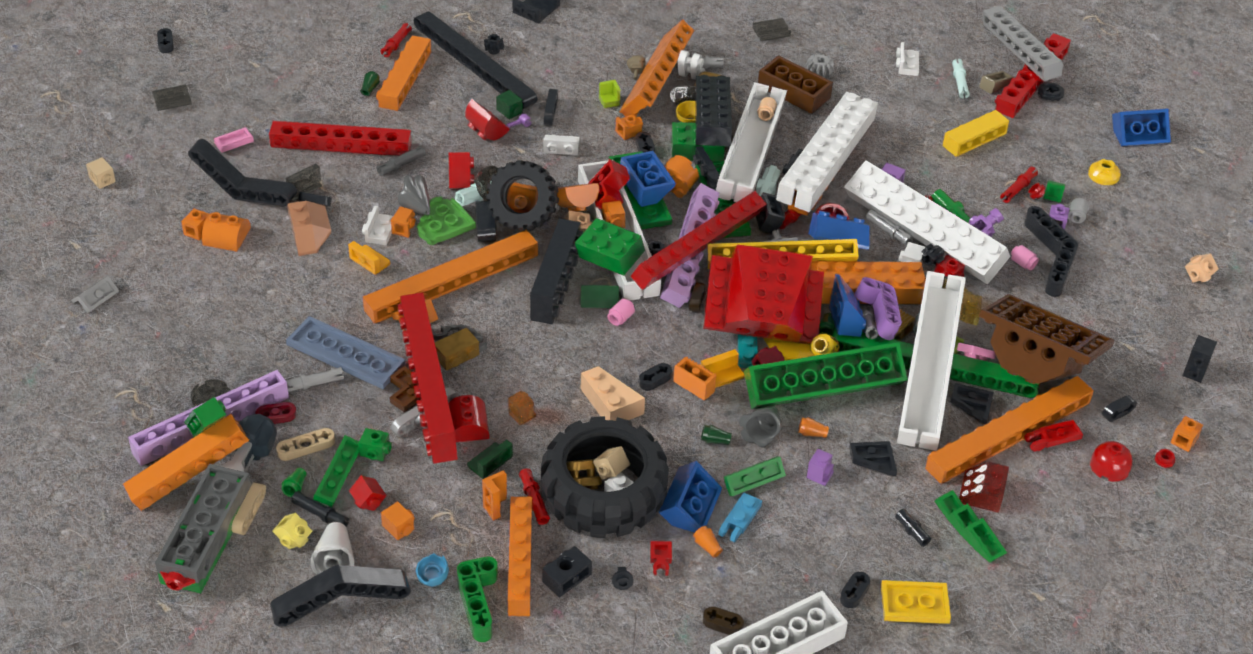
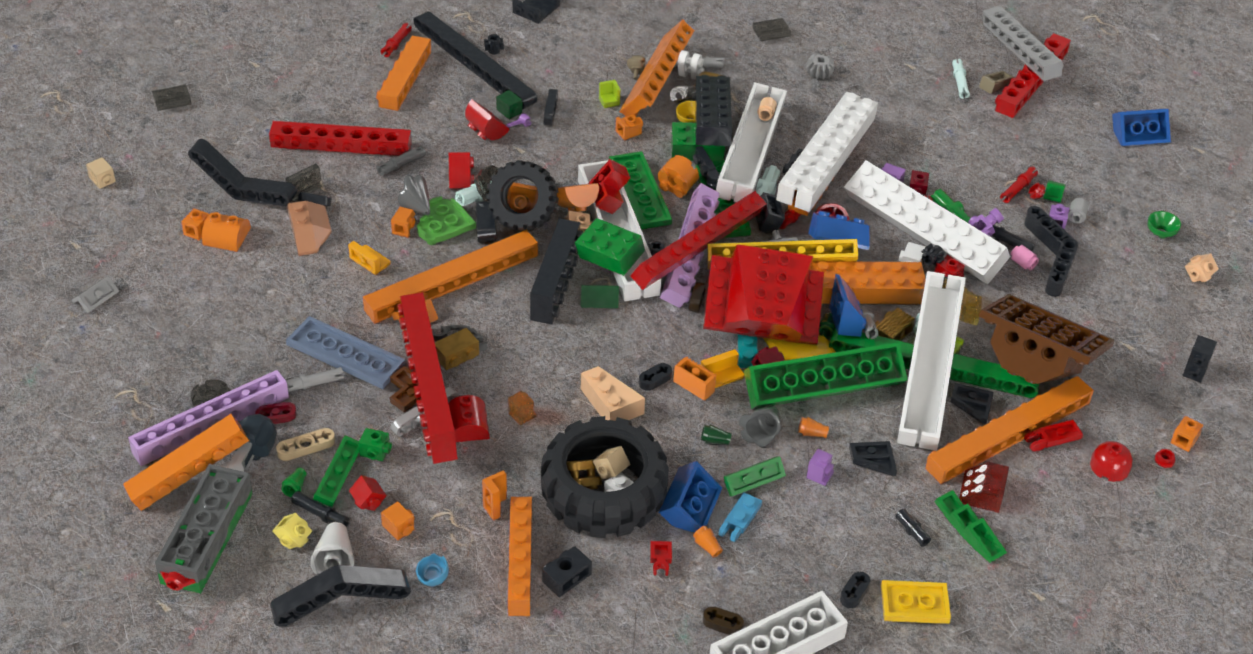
black beam [157,28,174,53] -> none
green brick [184,397,226,437] -> none
bright pink plate [214,127,254,153] -> none
tan beam [232,482,266,535] -> none
dark green cone [360,71,380,96] -> none
white bracket [362,206,393,246] -> none
green beam [457,556,498,642] -> none
dark green panel [467,439,513,479] -> none
red pin [519,468,550,525] -> none
white bracket [543,135,580,155] -> none
orange brick [602,201,625,228] -> none
bright pink brick [607,299,635,326] -> none
black plate [612,567,634,590] -> none
blue slope [620,151,676,207] -> none
black beam [635,132,655,153] -> none
reddish brown brick [758,55,833,114] -> none
yellow head [811,334,839,356] -> none
medium lavender beam [855,277,902,340] -> none
light grey pin [866,209,913,246] -> none
white bracket [896,42,919,76] -> none
yellow brick [942,110,1009,157] -> none
bright pink plate [957,343,996,361] -> none
black gear [1038,82,1065,102] -> none
yellow piece [1088,159,1121,185] -> none
black beam [1102,395,1137,422] -> none
none -> dark red brick [909,170,929,196]
none -> black pin [992,225,1035,251]
none -> green piece [1147,211,1181,239]

